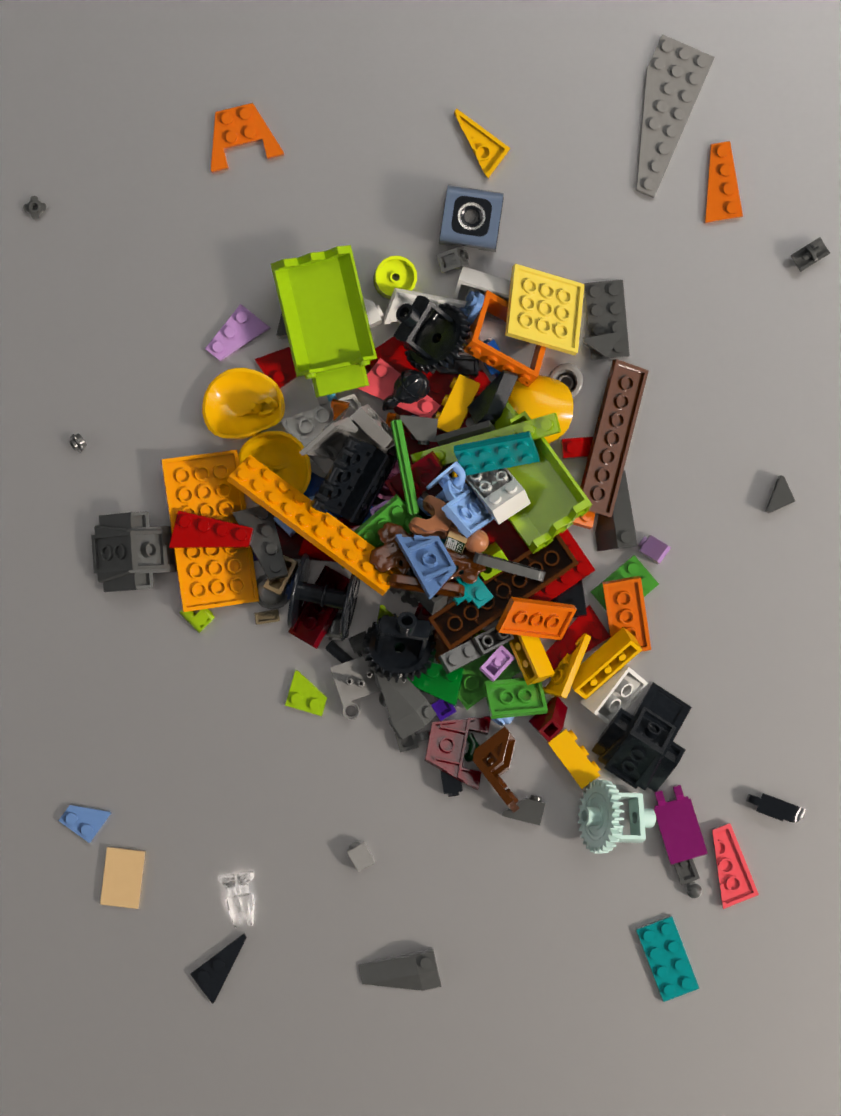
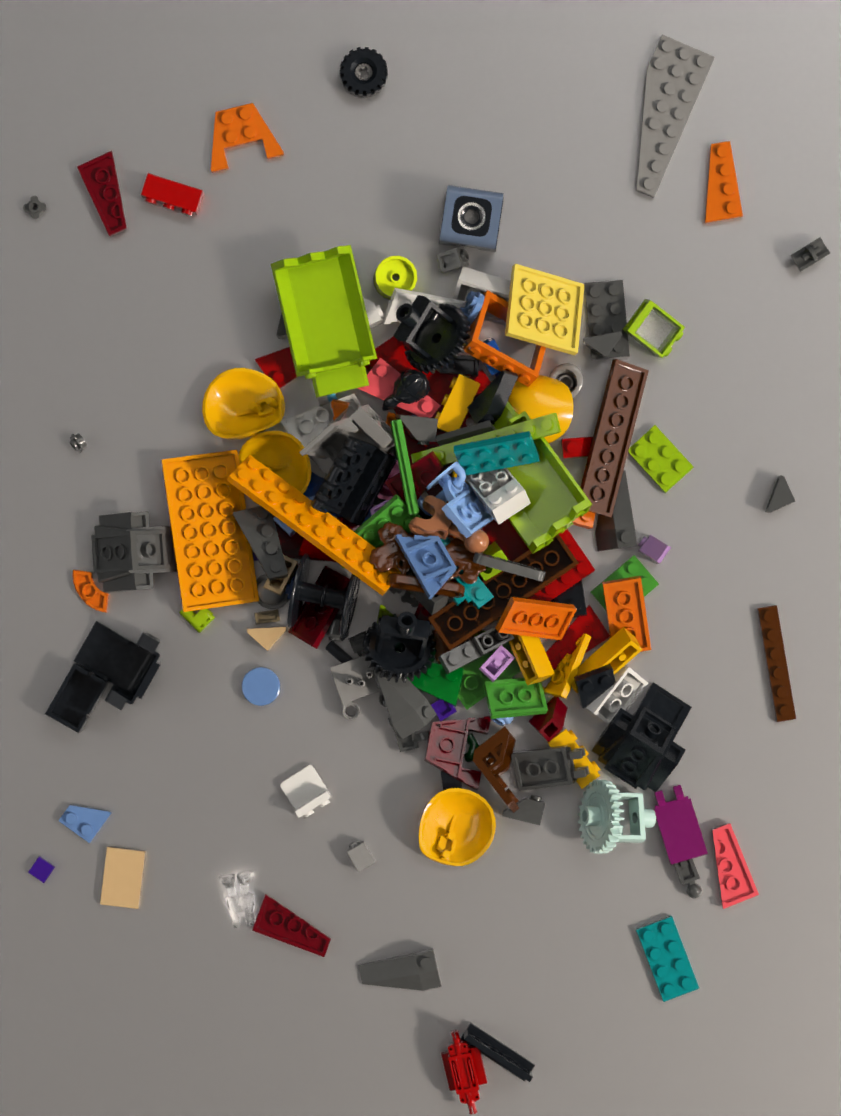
red wing [169,510,254,549] -> none
black wing [190,933,247,1004] -> none
lavender wing [205,304,271,361] -> none
lime wing [285,670,327,716] -> none
tile [444,531,468,554] -> none
yellow wing [454,109,510,179] -> none
black piece [746,793,806,823] -> none
none -> dark purple tile [28,856,55,883]
none -> black piece [45,663,110,733]
none -> orange tile [73,570,109,613]
none -> black piece [74,621,161,710]
none -> dark red wing [77,151,127,237]
none -> red brick [141,173,204,216]
none -> medium blue tile [242,667,280,706]
none -> tan slope [247,627,287,651]
none -> dark red wing [252,894,331,957]
none -> white bracket [280,765,332,819]
none -> black bush [340,47,388,98]
none -> yellow piece [419,788,496,866]
none -> red piece [441,1030,488,1115]
none -> black fence [460,1022,535,1082]
none -> dark grey tile [511,745,590,791]
none -> black wing [574,664,616,708]
none -> window [622,299,685,358]
none -> lime plate [628,425,694,493]
none -> reddish brown plate [757,605,796,722]

